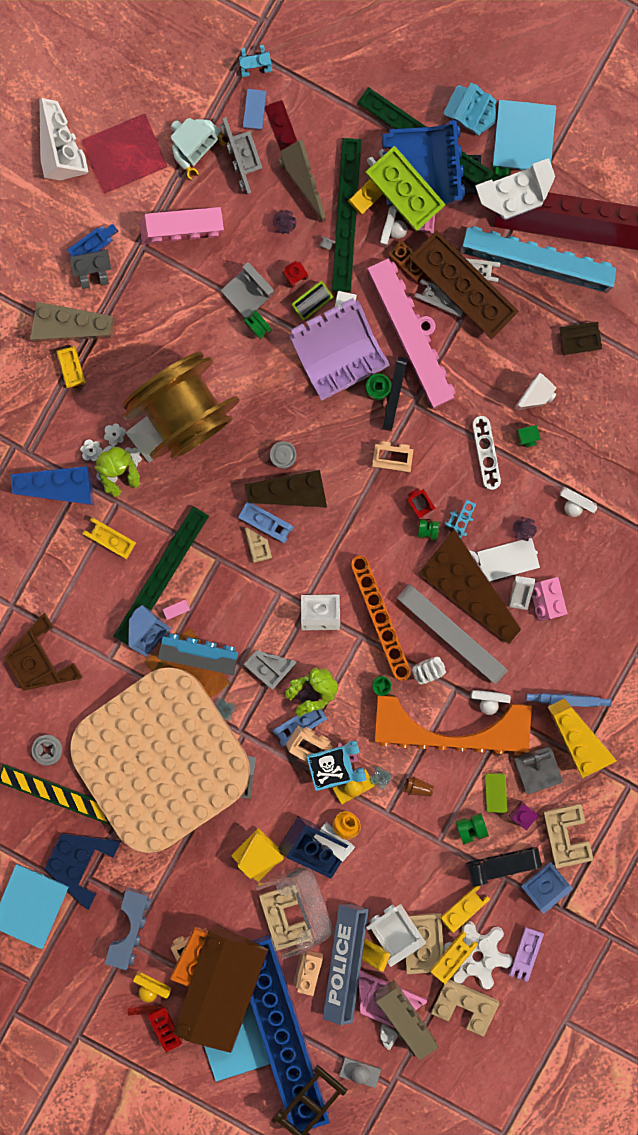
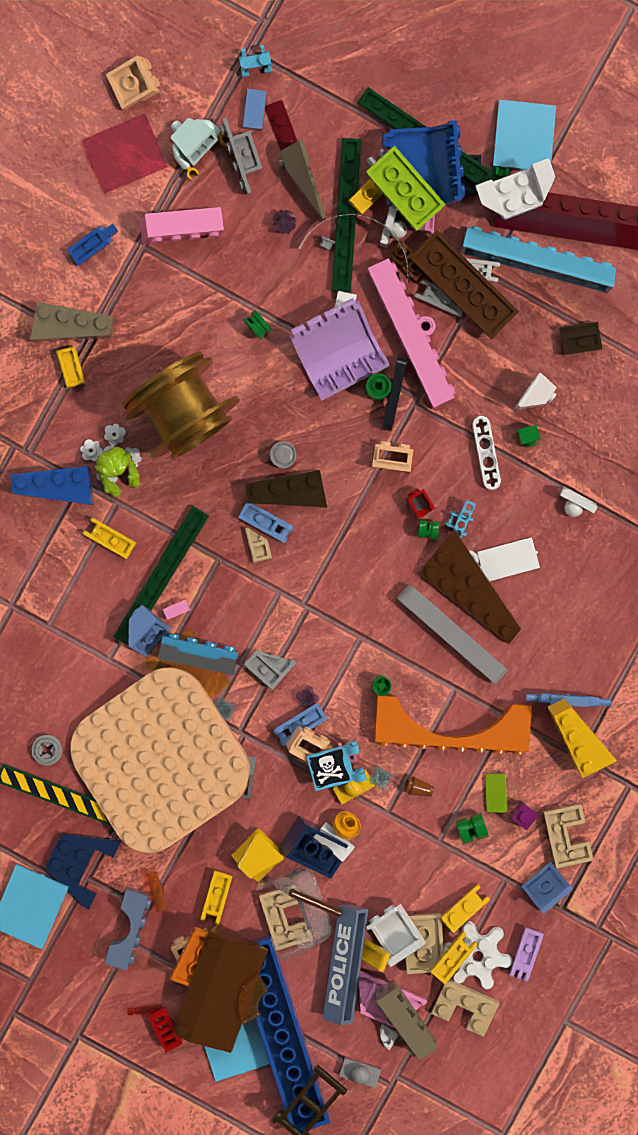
reddish brown wing [4,613,83,691] -> none
white wedge [39,98,88,180] -> none
dark grey plate [69,249,111,289] -> none
white slope [126,416,163,463] -> none
yellow tile [133,971,171,1003] -> none
light grey bracket [221,262,275,318] -> none
red window [282,261,309,288] -> none
lime hair [285,667,338,717] -> none
slope [291,281,333,321] -> none
light nougat window [293,949,323,996] -> none
white bracket [301,595,340,630] -> none
orange beam [351,556,410,681] -> none
white gear [412,657,446,684] -> none
medium azure piece [444,83,497,136] -> none
black beam [465,847,542,887] -> none
white tile [470,690,511,715] -> none
white tile [509,576,535,610] -> none
clear purple gear [513,516,537,541] -> none
flat silver plate [514,746,563,795] -> none
bright pink bracket [531,577,567,621] -> none
none -> light nougat plate [106,56,160,110]
none -> clear orange pin [146,871,168,912]
none -> yellow hinge [200,870,233,925]
none -> clear orange tile [238,973,268,1024]
none -> reddish brown bar [289,889,342,917]
none -> sticker [299,214,409,283]

